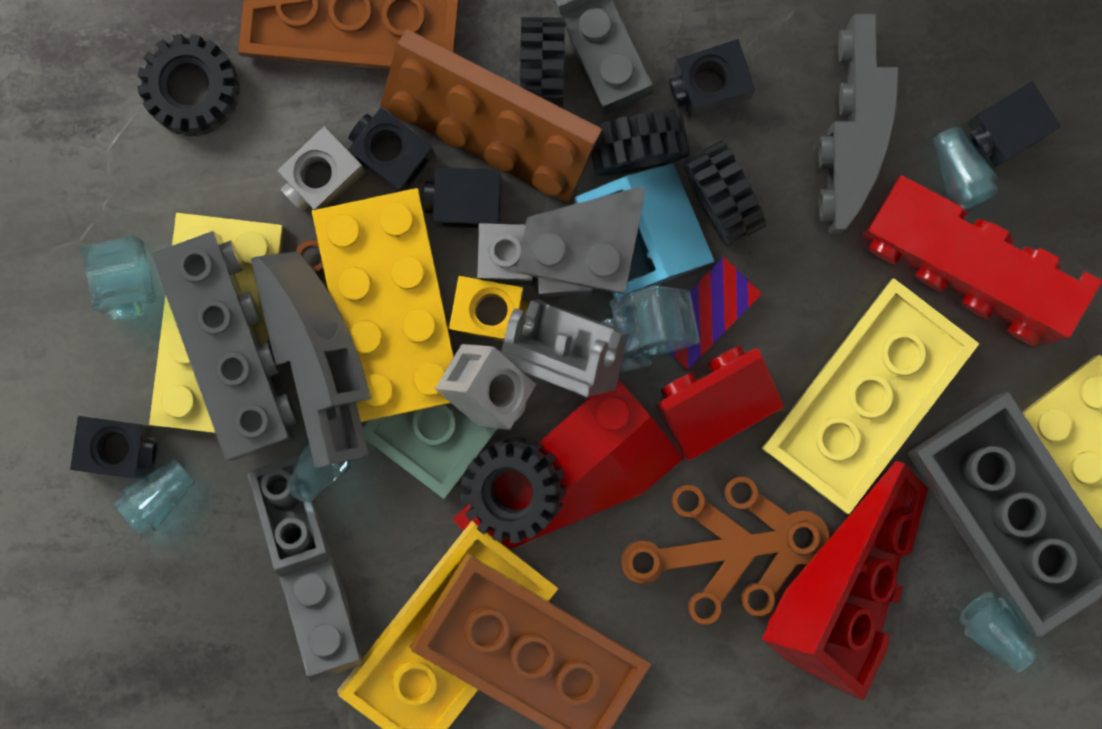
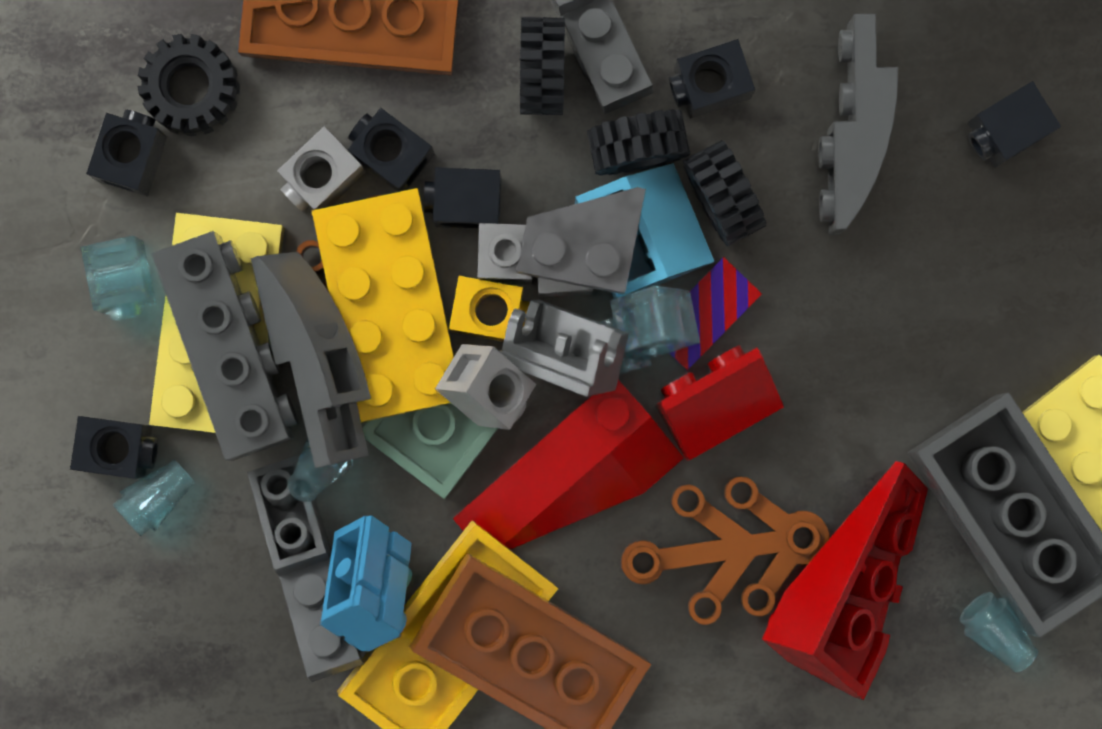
dark orange plate [380,29,602,203] -> none
black tyre [460,438,566,543] -> none
light yellow plate [761,278,979,515] -> none
red wedge [861,175,1102,347] -> none
clear light blue cone [932,126,999,209] -> none
none -> black brick [86,109,167,197]
none -> dark azure brick [320,515,412,652]

